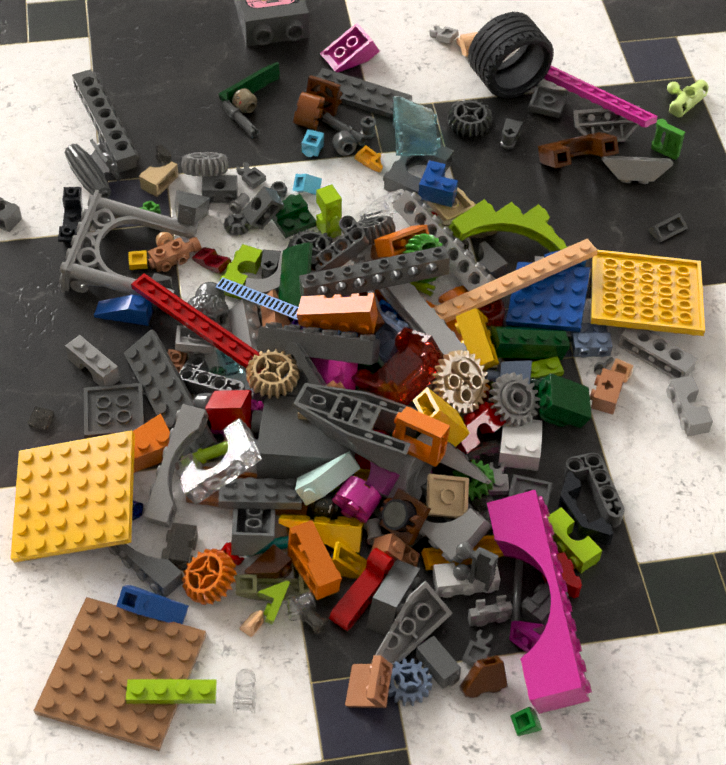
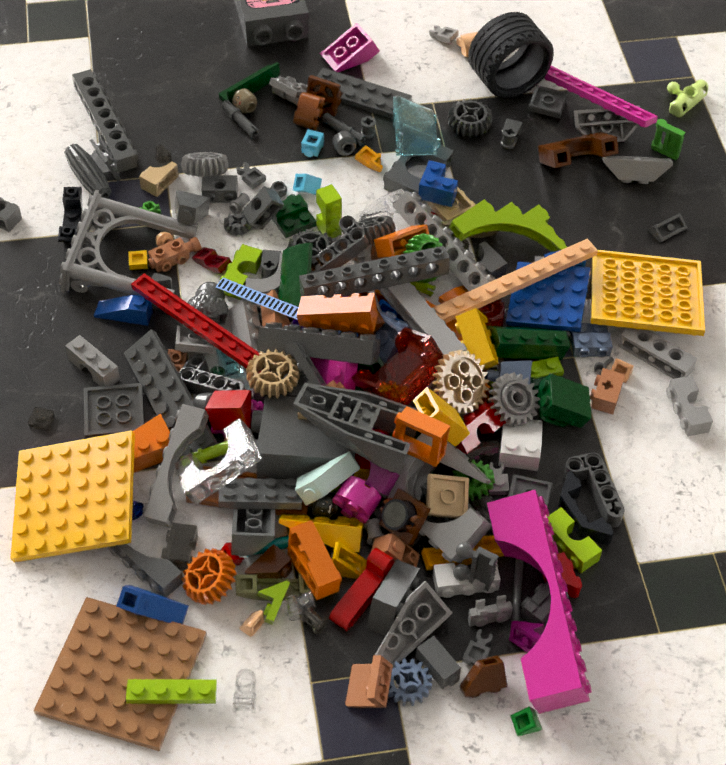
none -> light grey plate [269,76,307,105]

